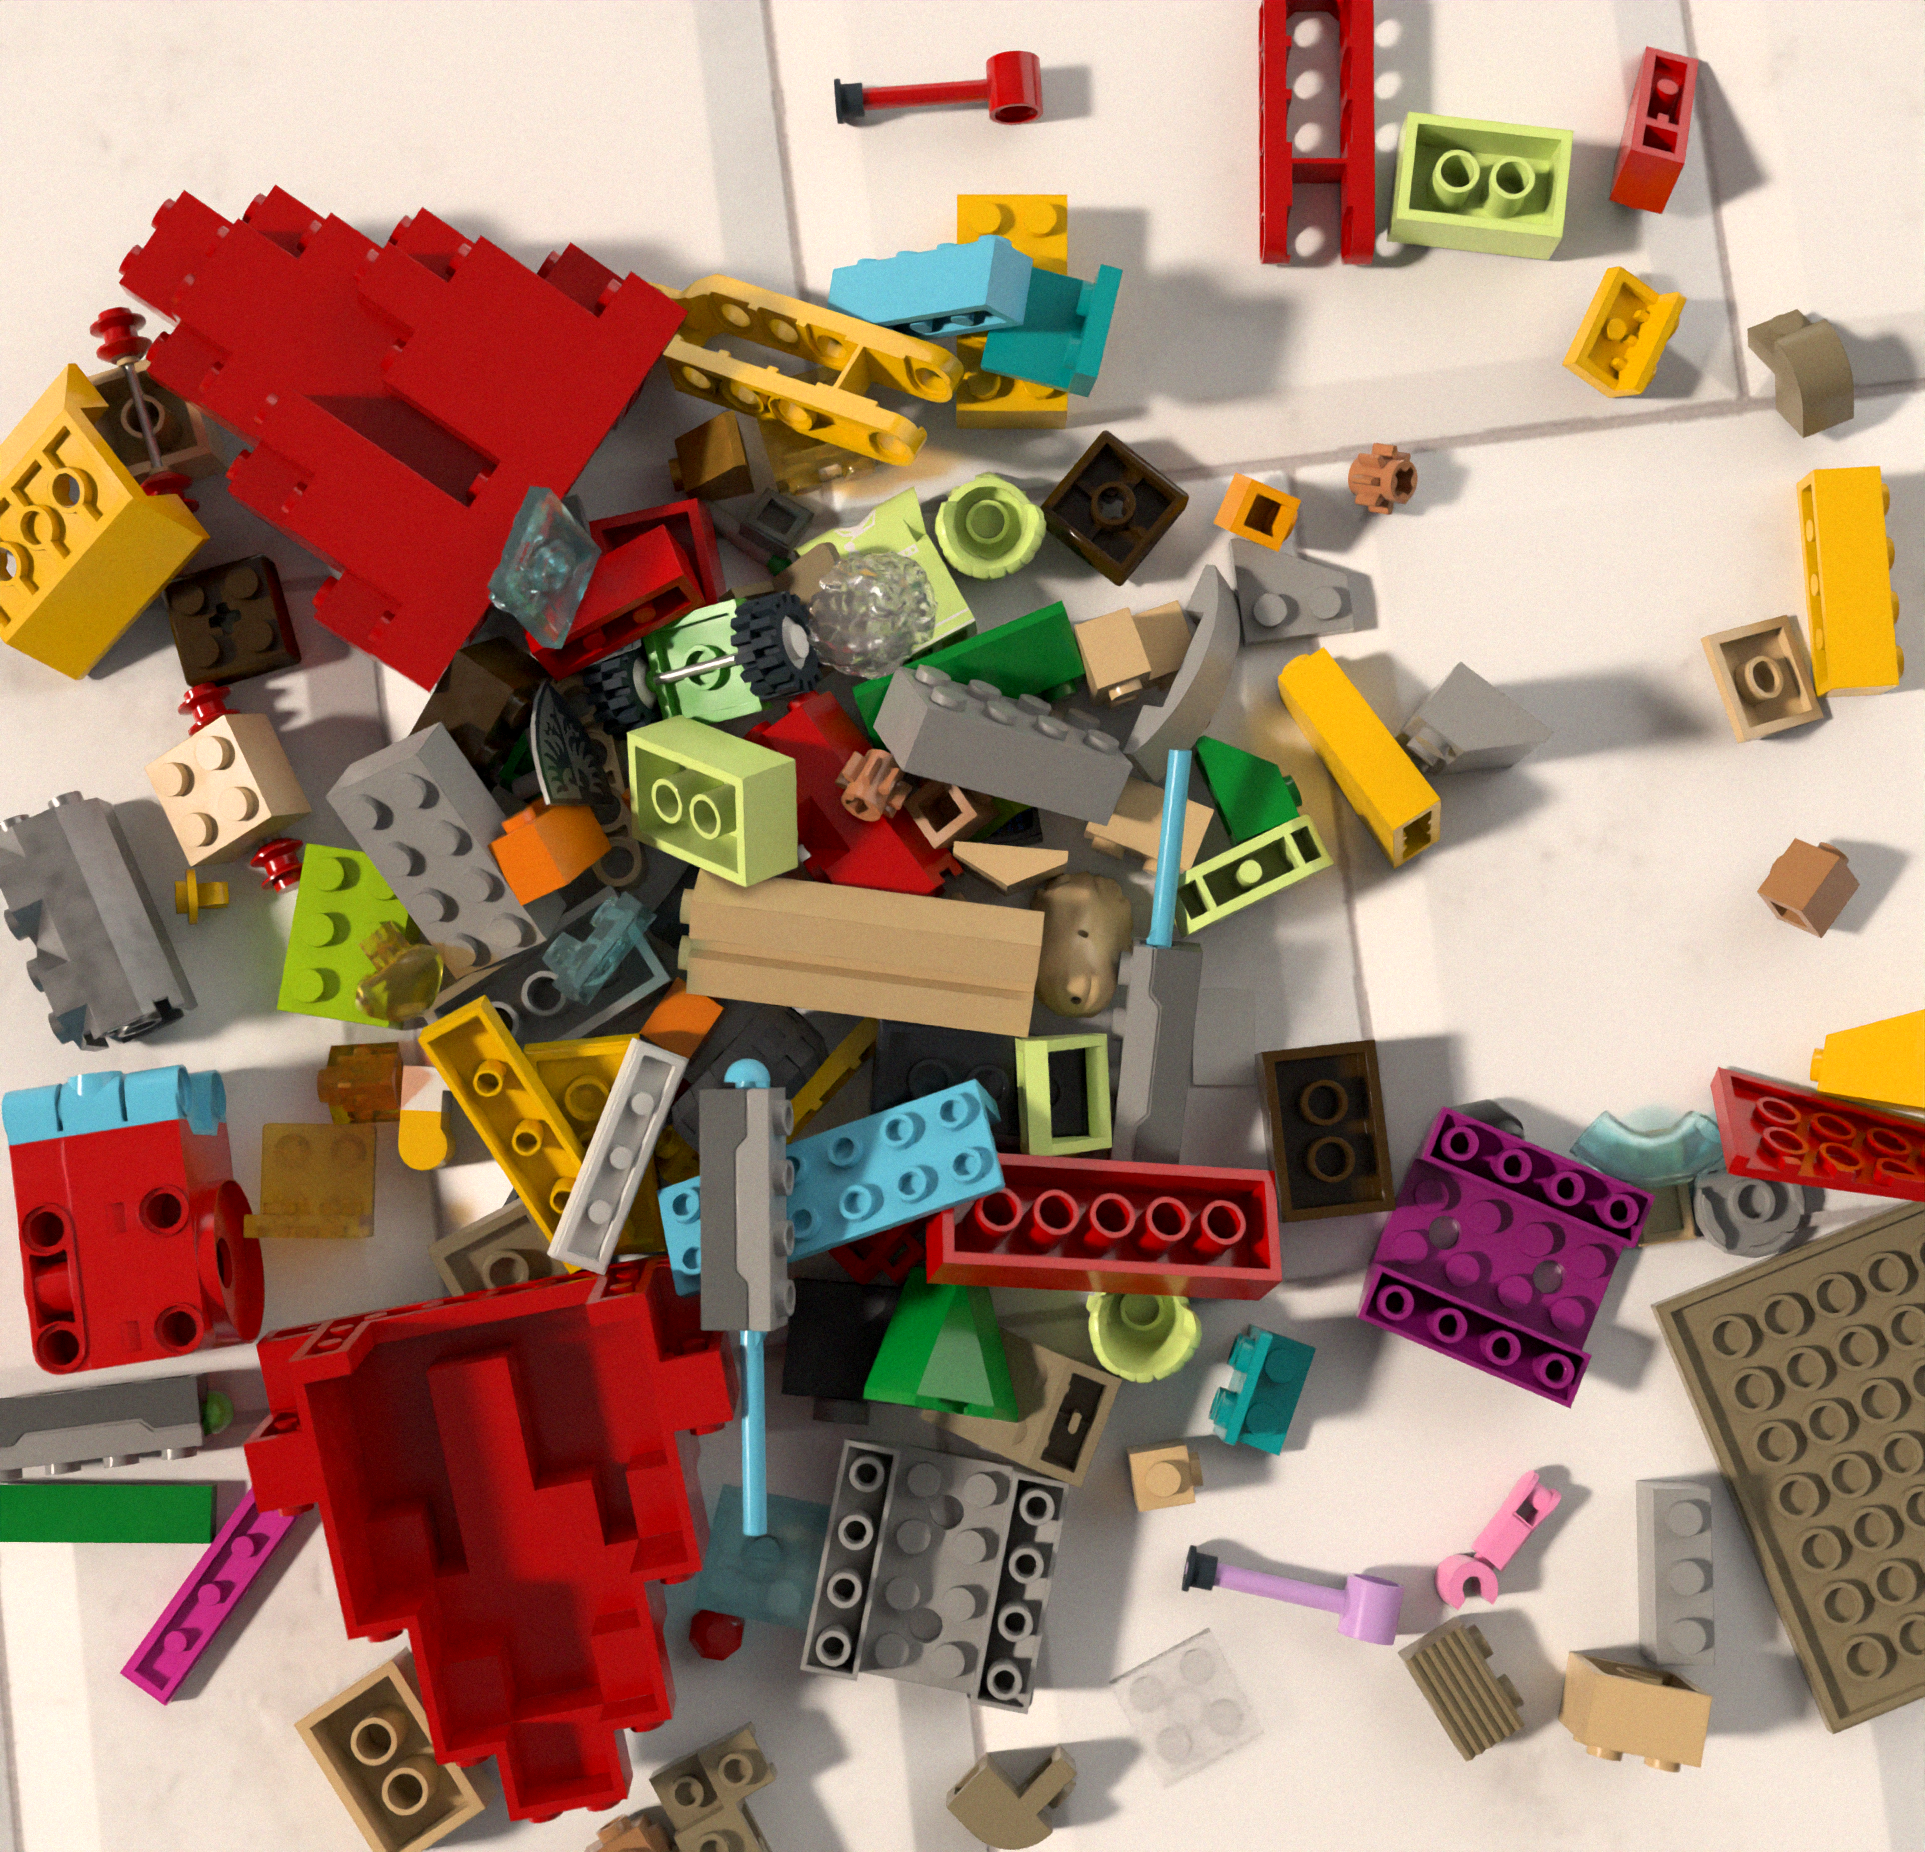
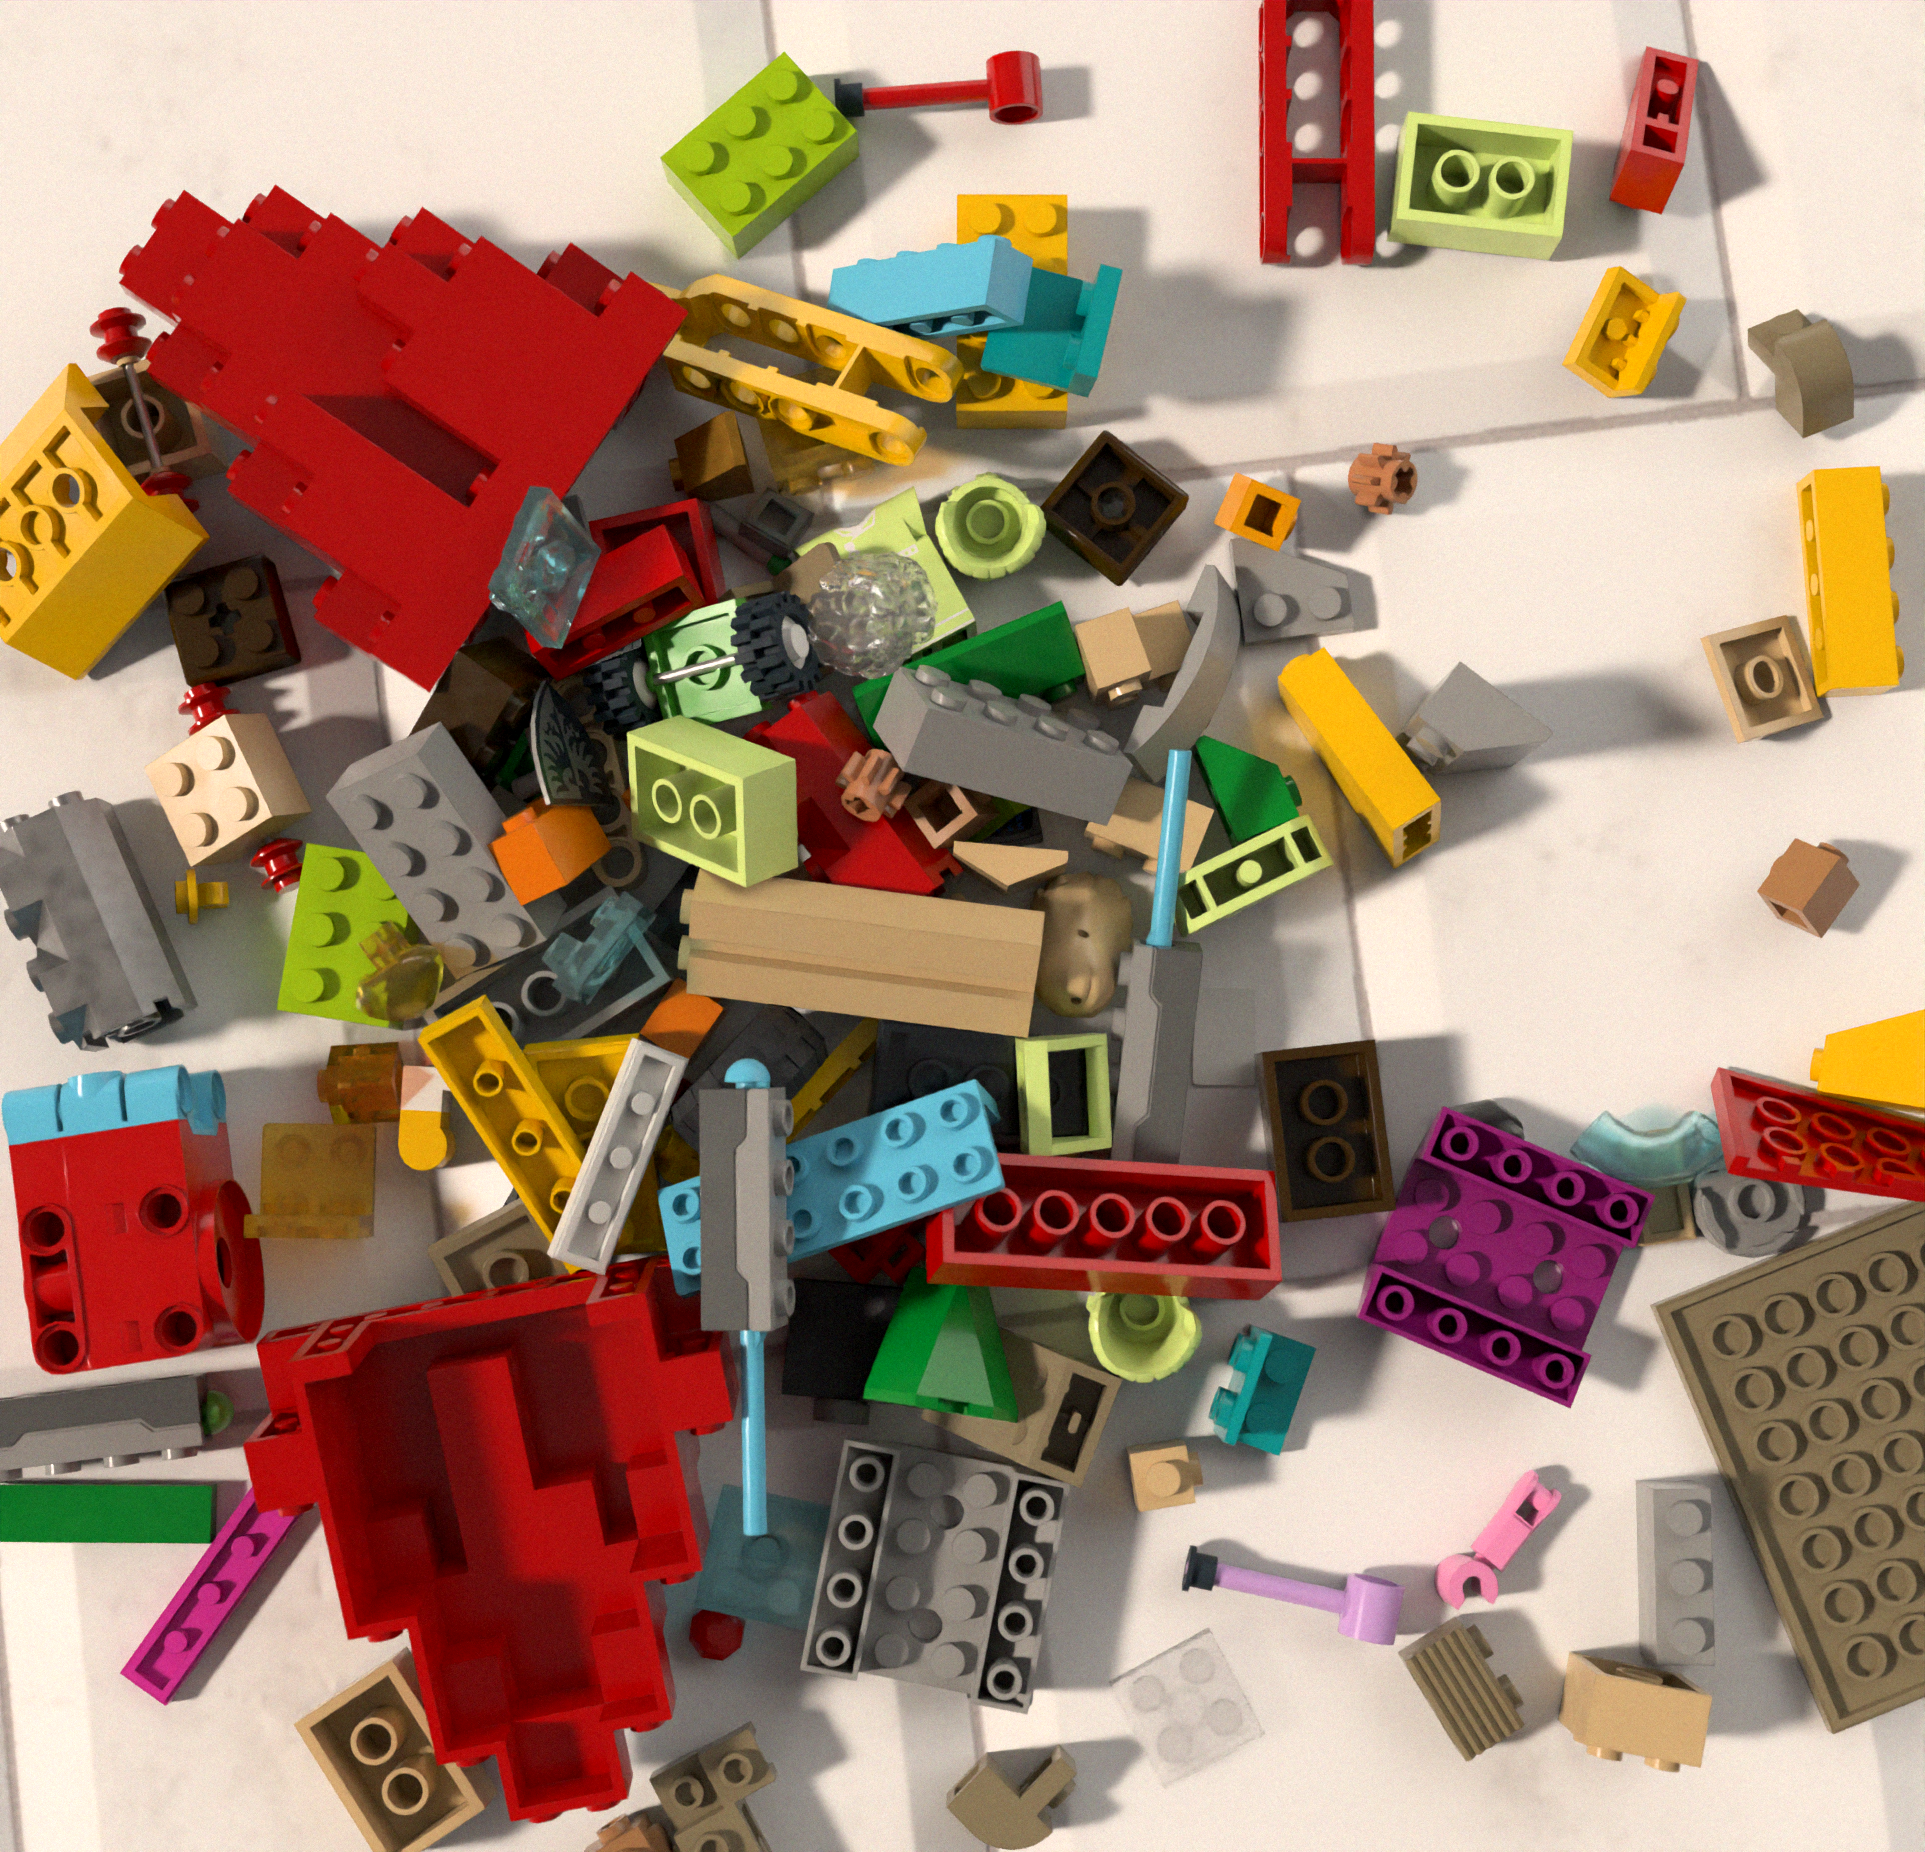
none -> lime brick [660,51,860,260]

